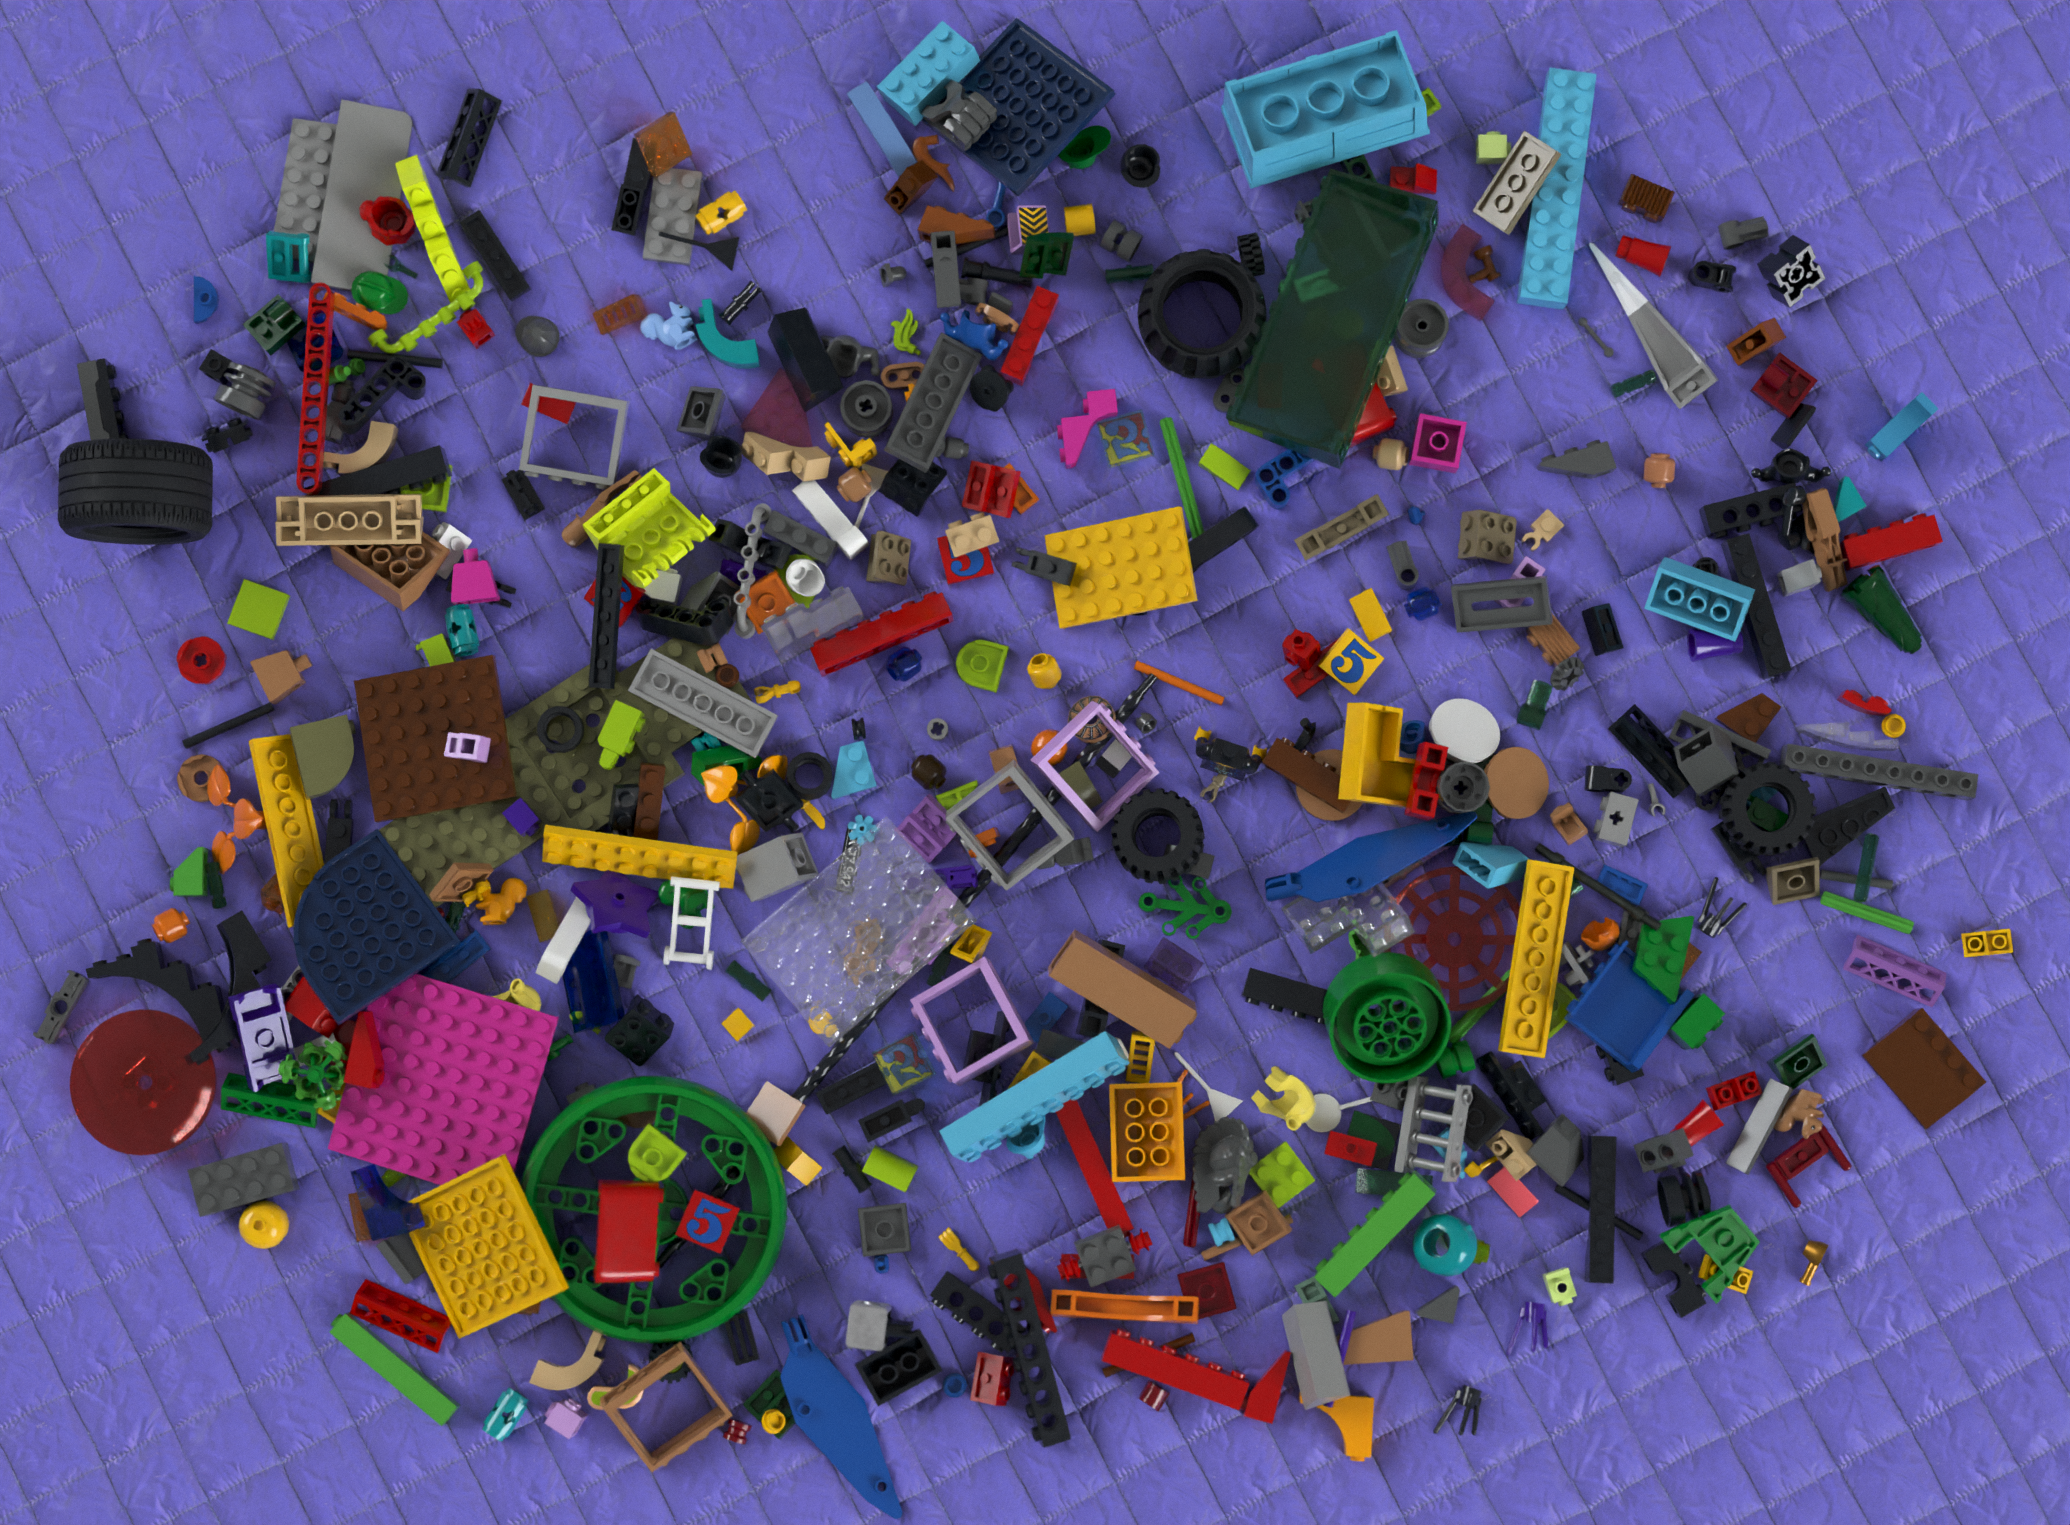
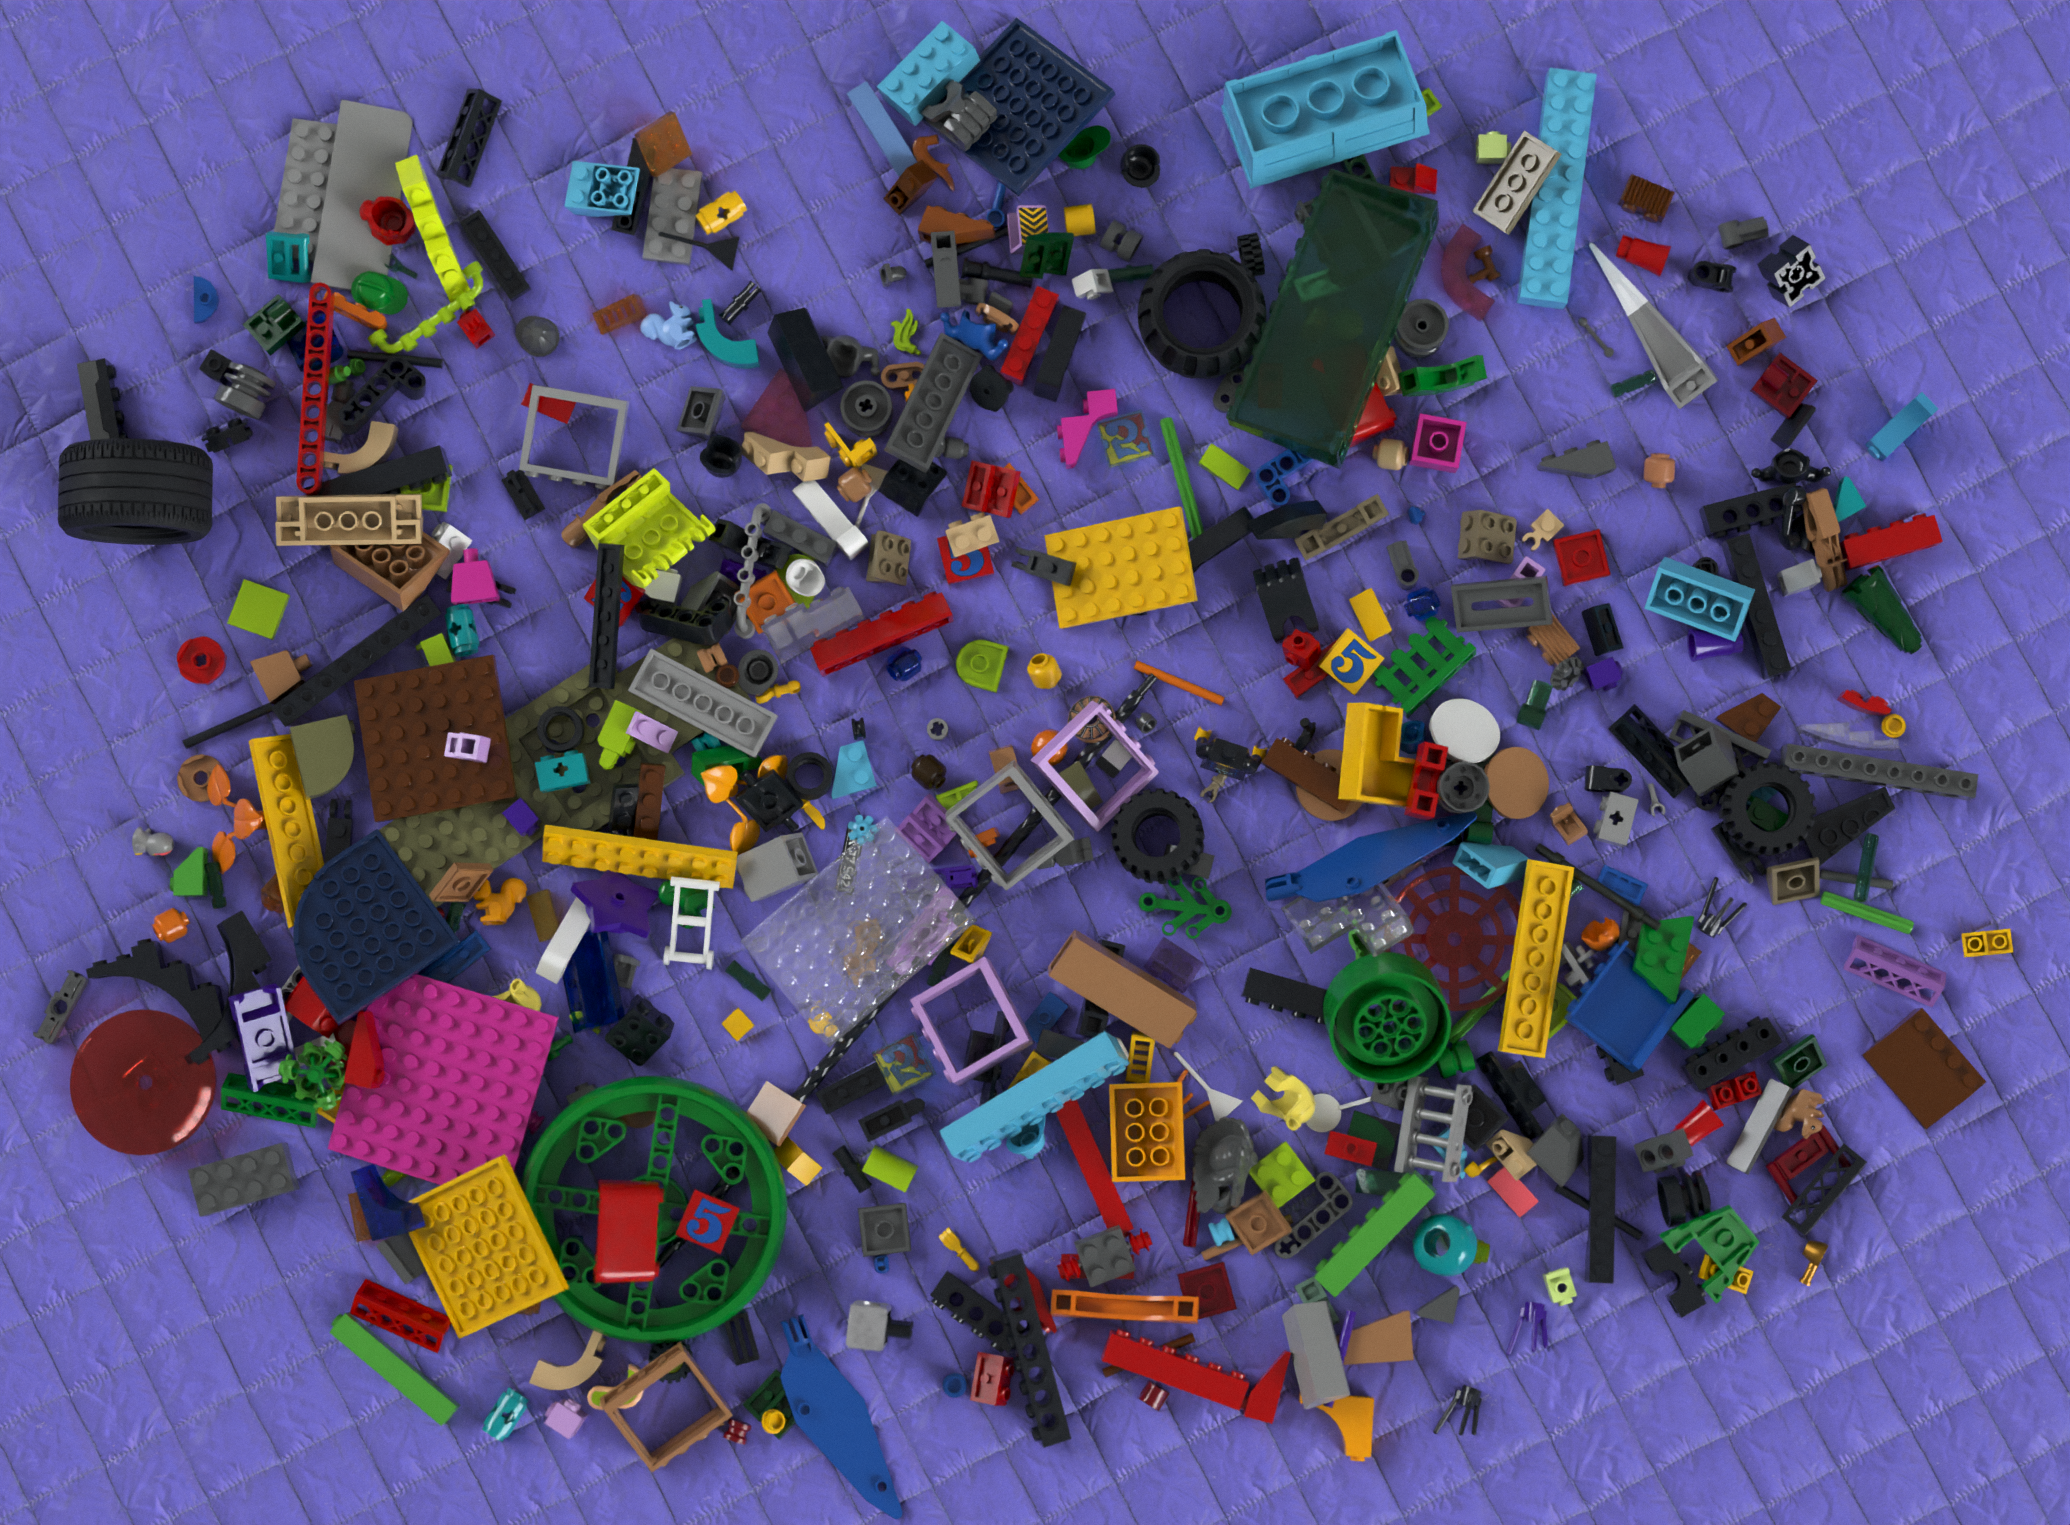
yellow cylinder [238,1200,289,1249] -> none
yellow piece [462,881,491,907] -> none
lime tile [628,1123,687,1182] -> none
black slope [855,1328,942,1406] -> none
none -> light grey animal [132,827,174,856]
none -> black brick [271,593,442,727]
none -> dark pink bush [527,1111,545,1135]
none -> teal brick [535,750,590,793]
none -> medium azure slope [564,161,640,217]
none -> lavender plate [626,711,678,753]
none -> dark grey piece [738,649,779,695]
none -> black beam [1033,305,1087,402]
none -> white brick [1072,269,1113,300]
none -> black slope [1248,500,1327,540]
none -> black piece [1253,557,1319,644]
none -> dark grey beam [1273,1172,1353,1259]
none -> green fence [1374,617,1476,719]
none -> green arch [1398,355,1487,396]
none -> red tile [1552,529,1611,586]
none -> dark purple brick [1583,657,1623,692]
none -> black brick [1681,1016,1782,1092]
none -> black fence [1781,1144,1867,1238]

